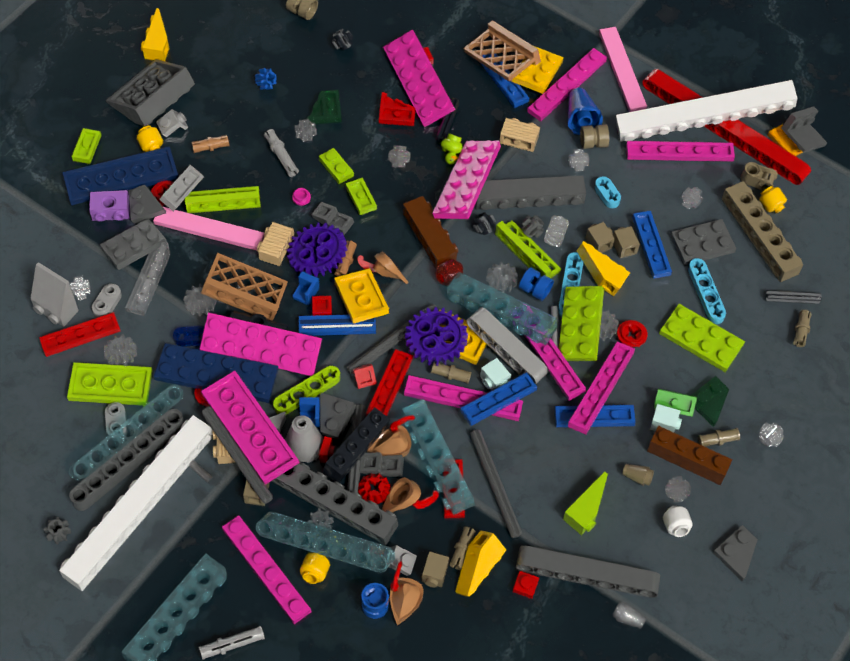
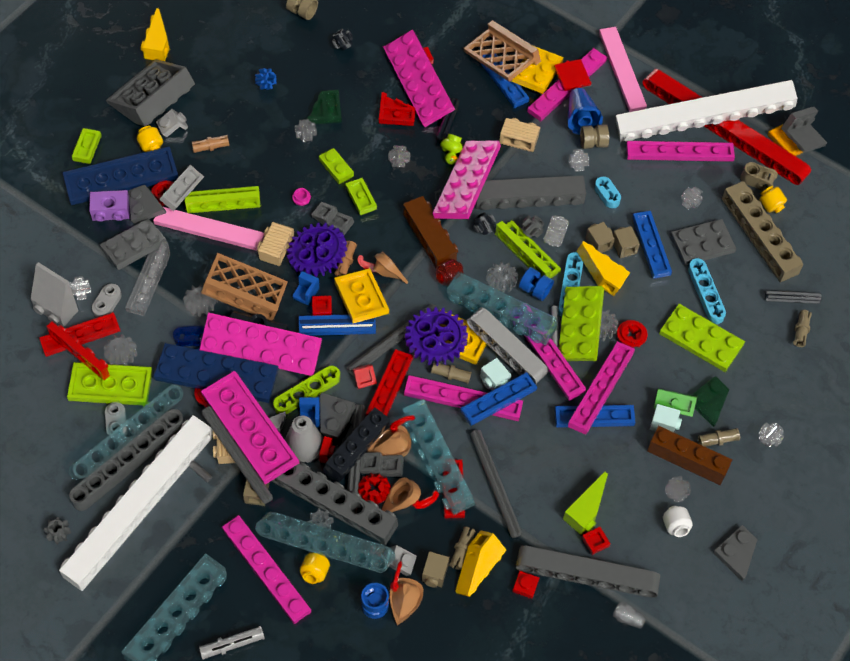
light grey pin [264,129,299,177] -> none
dark tan cone [623,464,654,486] -> none
none -> red plate [46,321,110,381]
none -> red piece [554,59,592,91]
none -> red plate [582,527,611,555]

